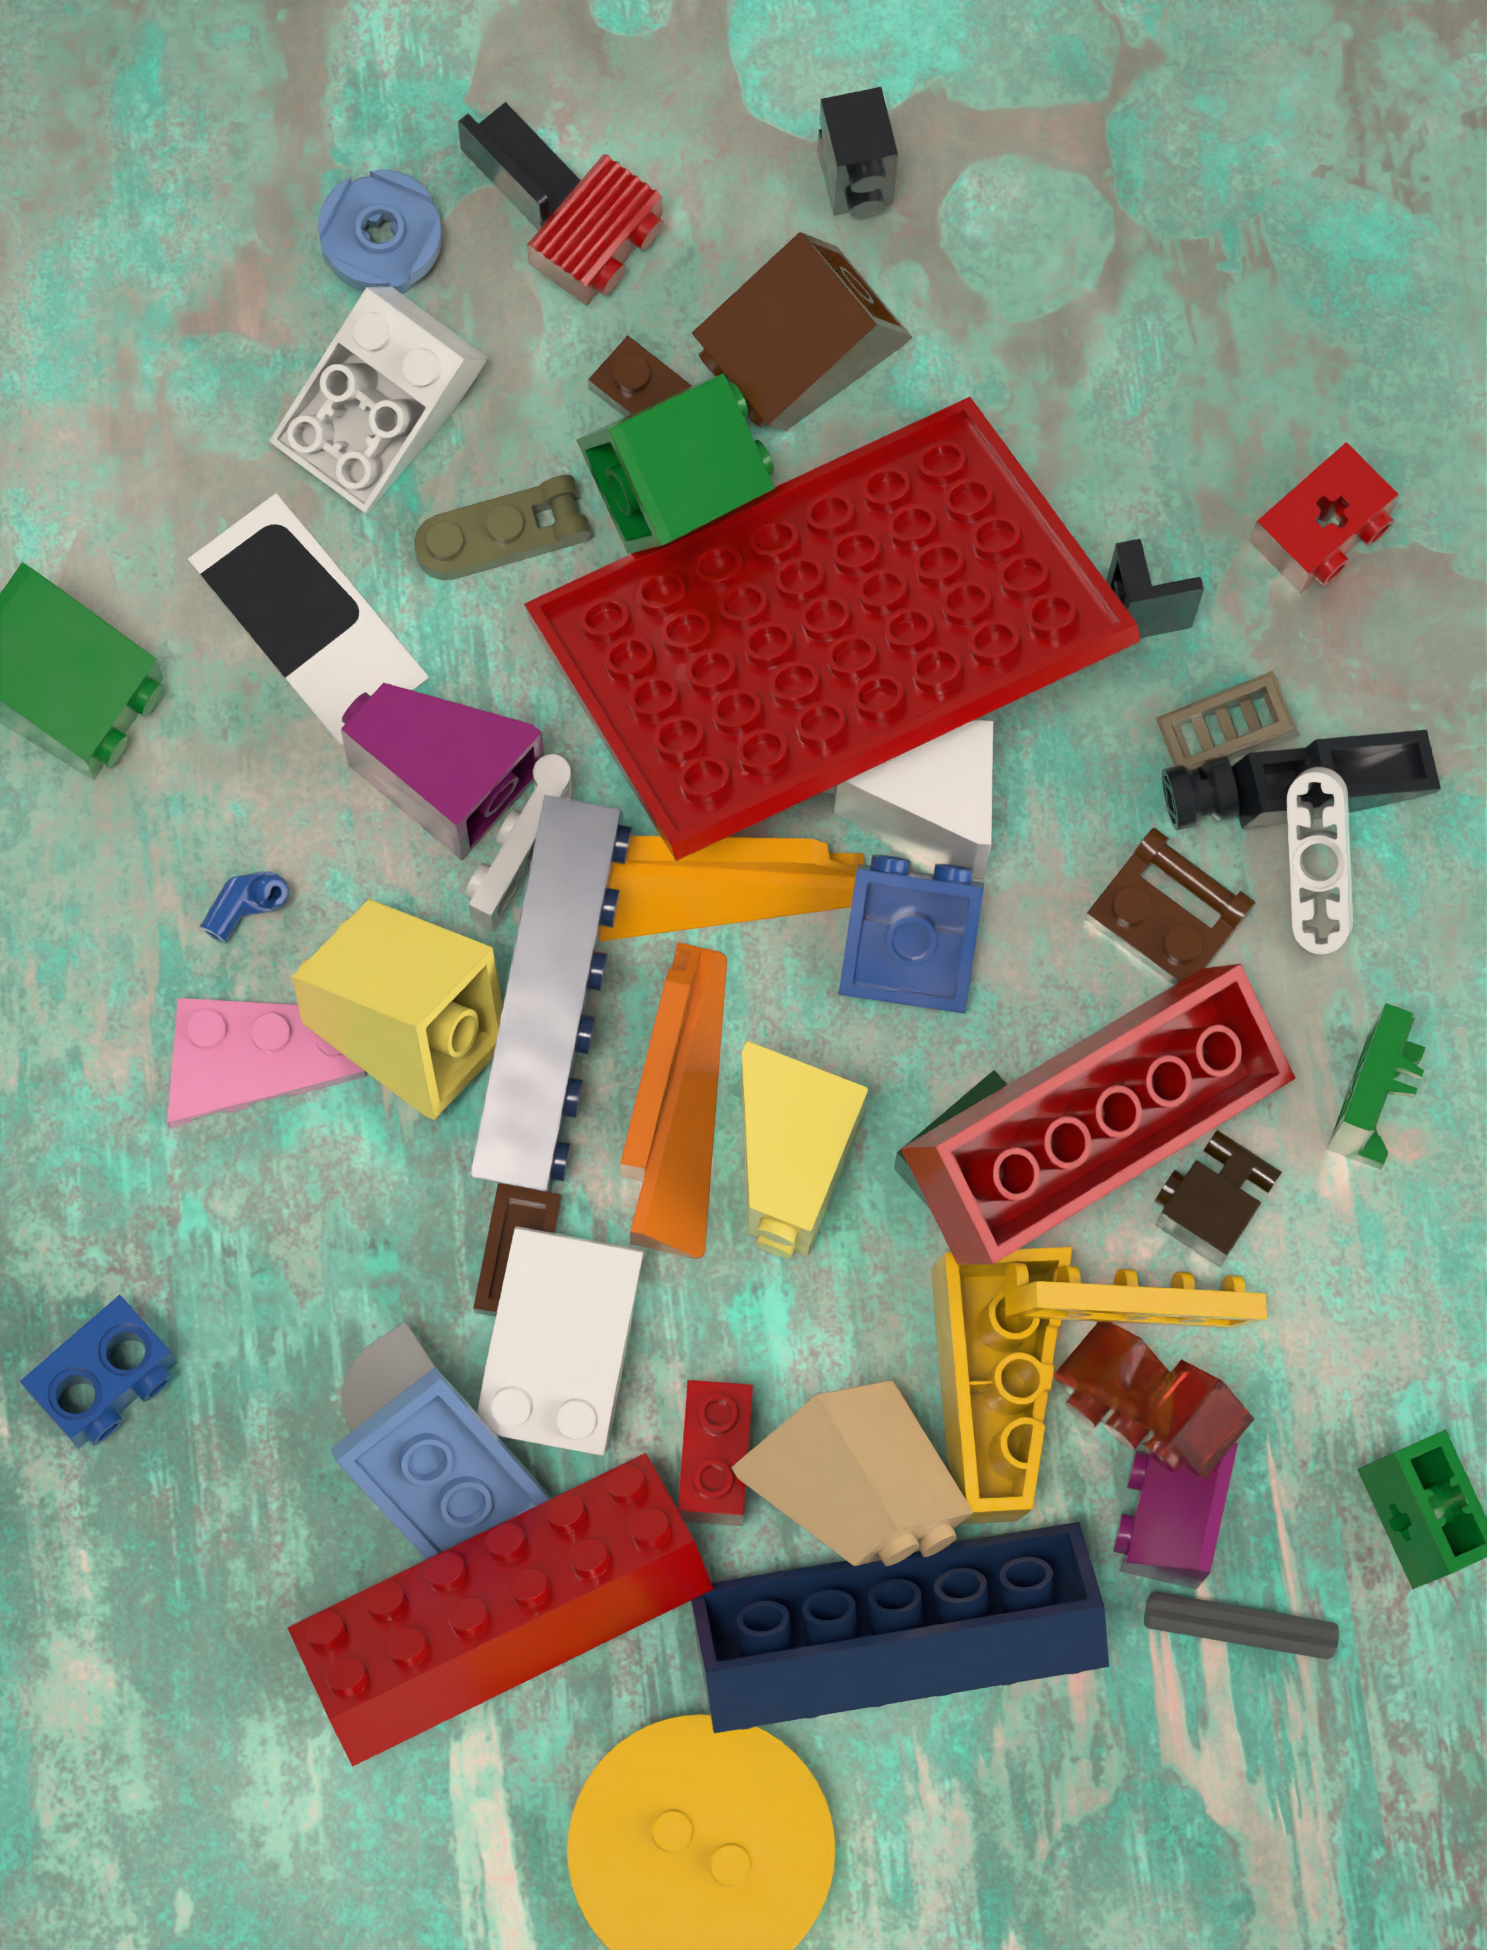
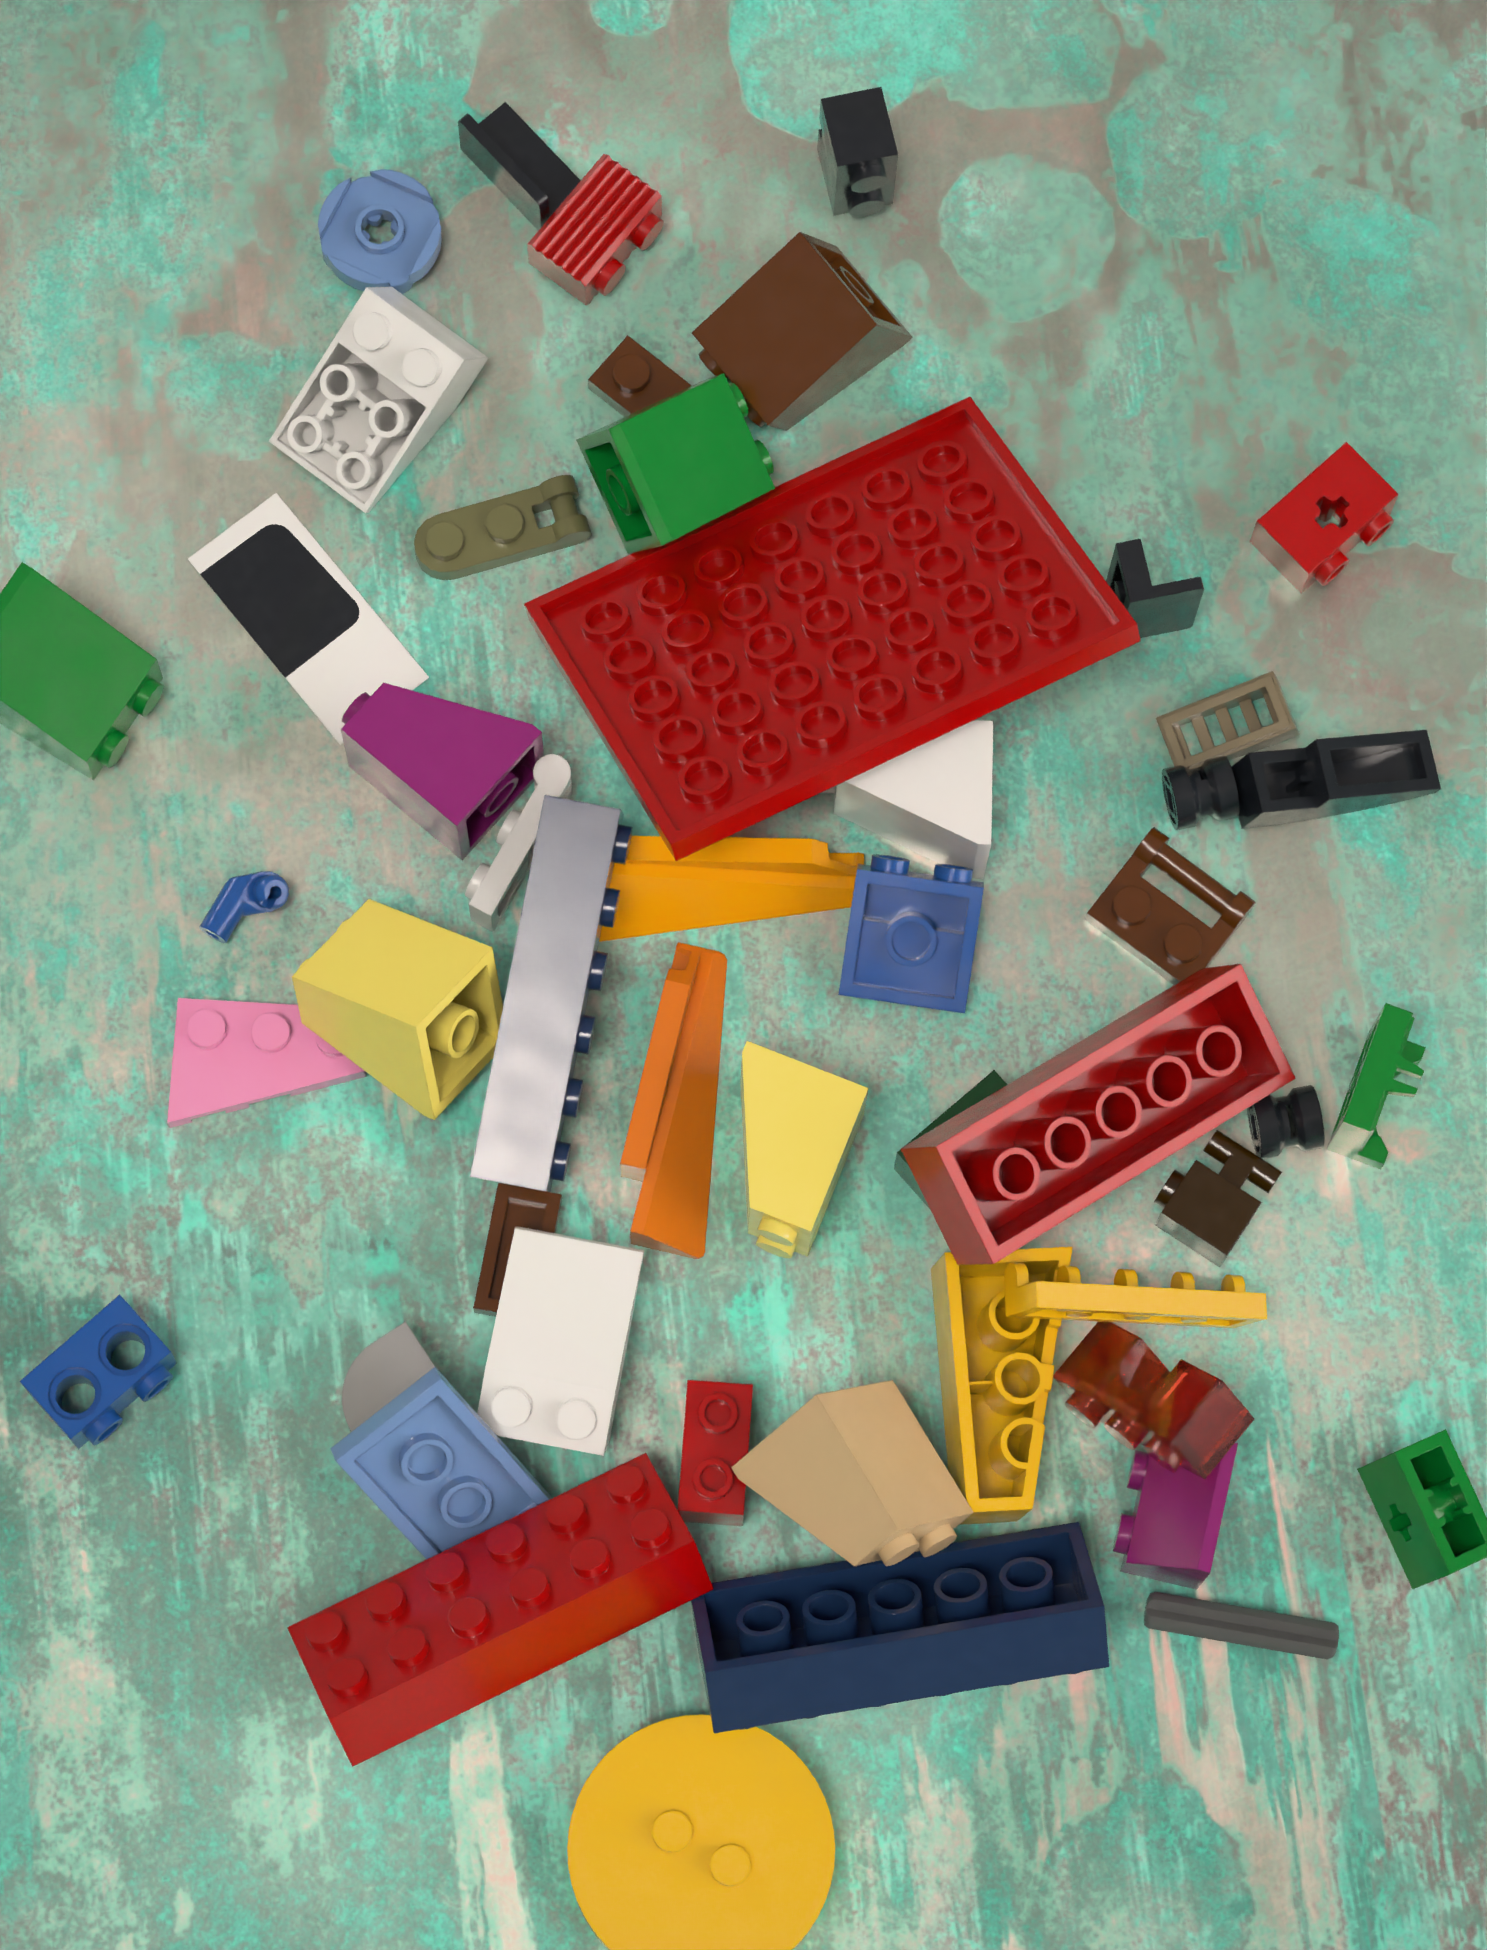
white beam [1287,767,1353,954] -> none
none -> black wheel [1247,1085,1325,1159]

